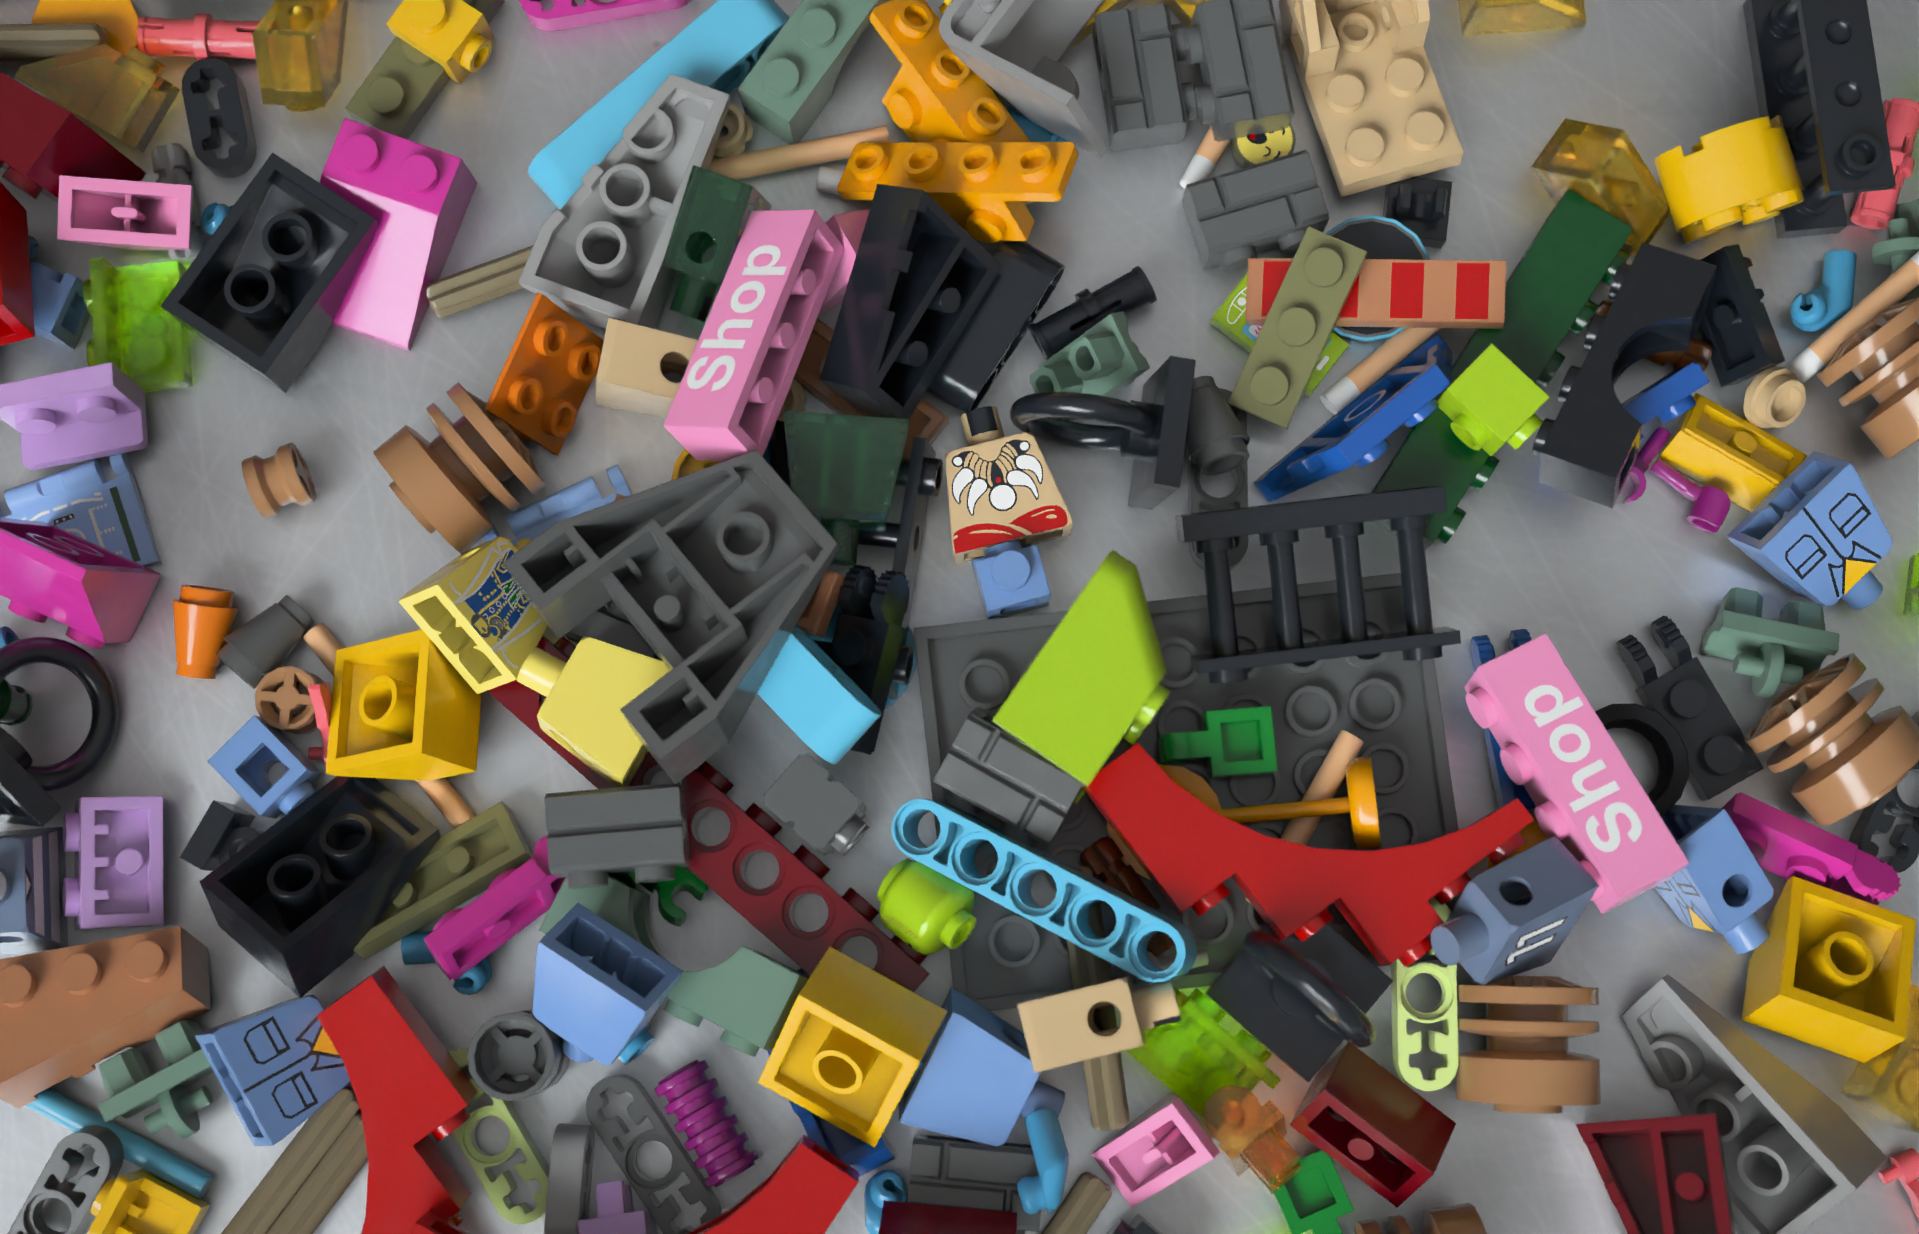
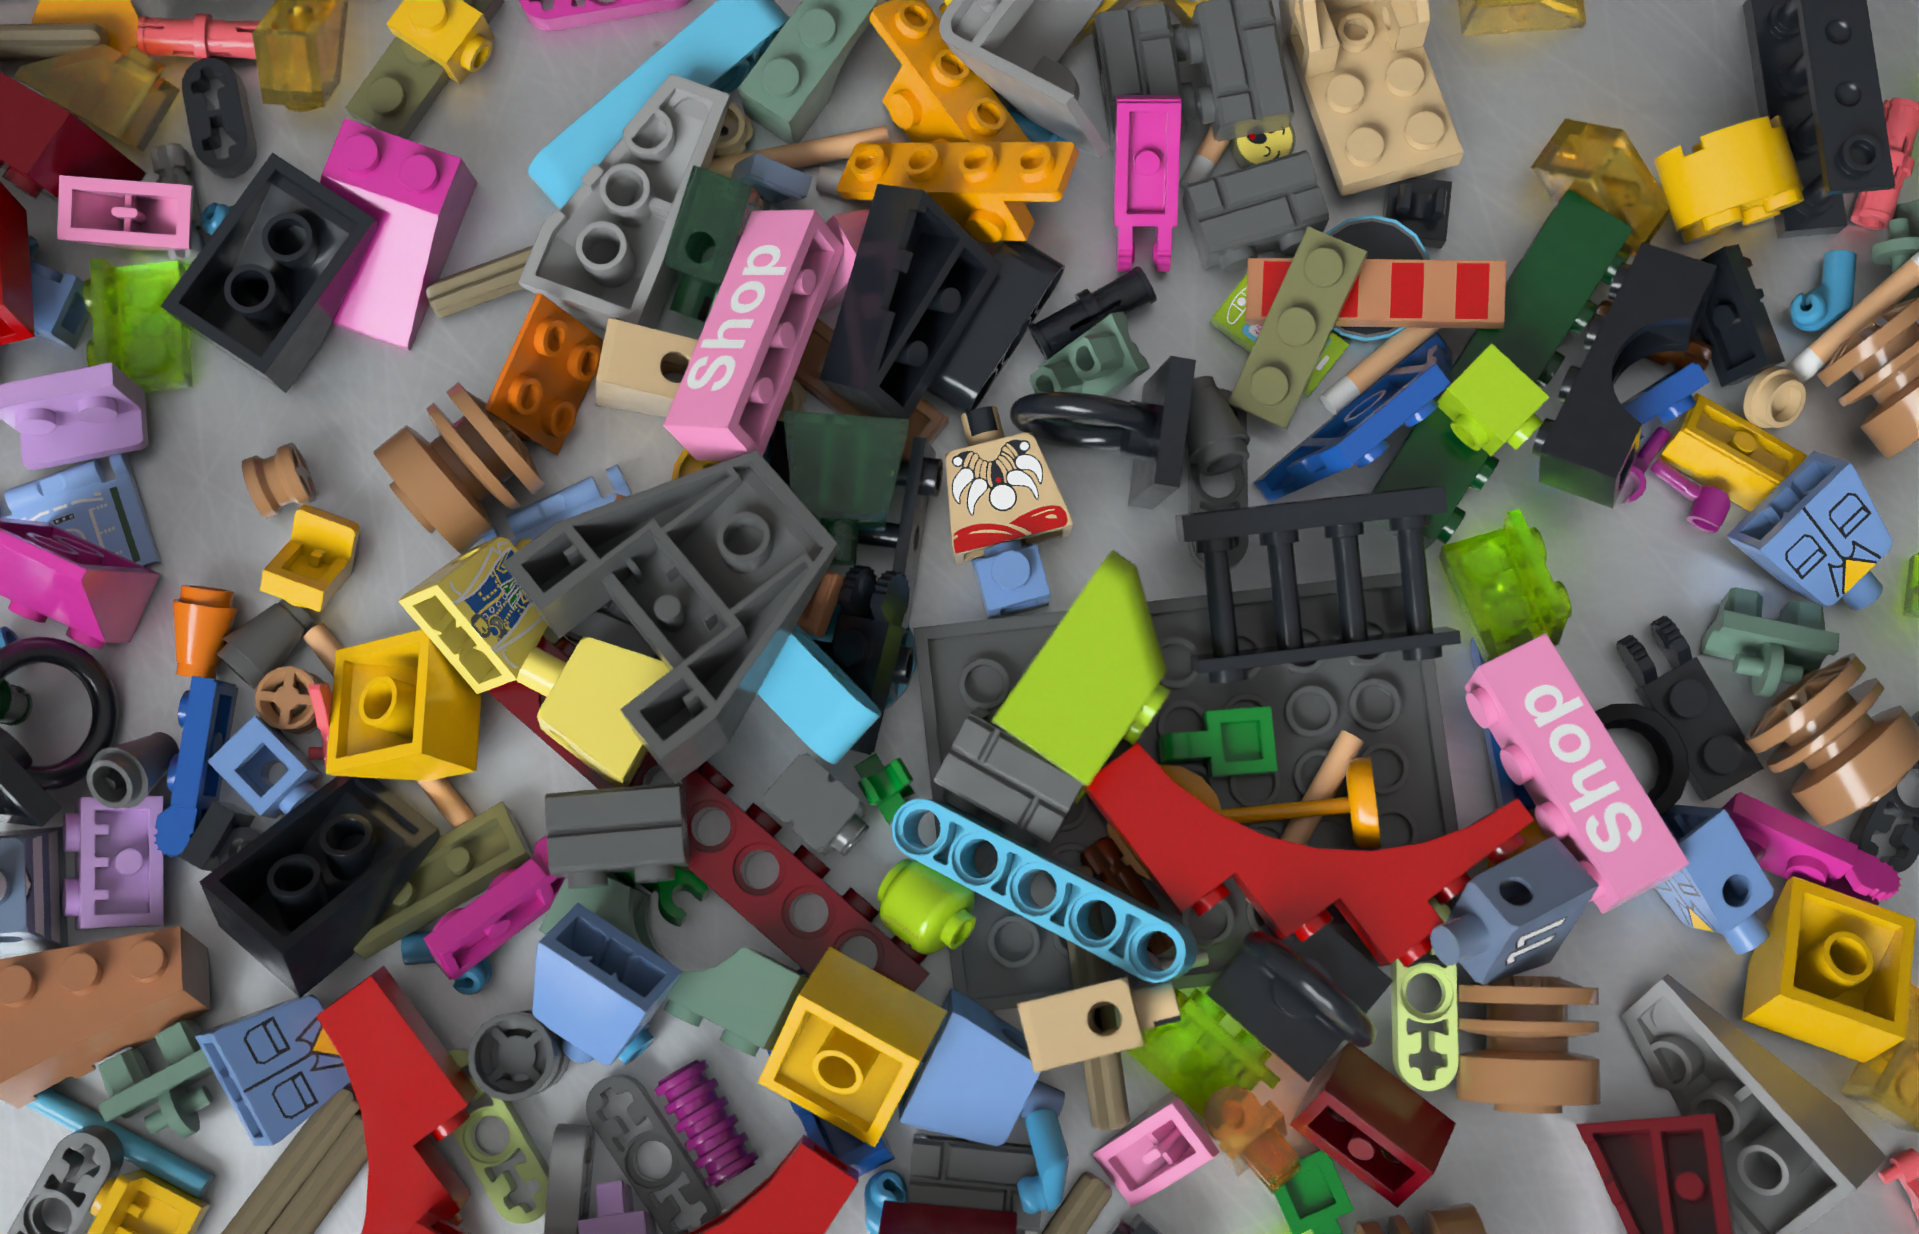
none -> dark grey cone [87,732,179,808]
none -> blue hinge [154,676,238,858]
none -> yellow bracket [260,504,360,612]
none -> sand blue tile [729,153,812,209]
none -> green plate [854,753,915,826]
none -> dark pink hinge [1113,95,1181,272]
none -> clear neon green bracket [1439,509,1572,663]

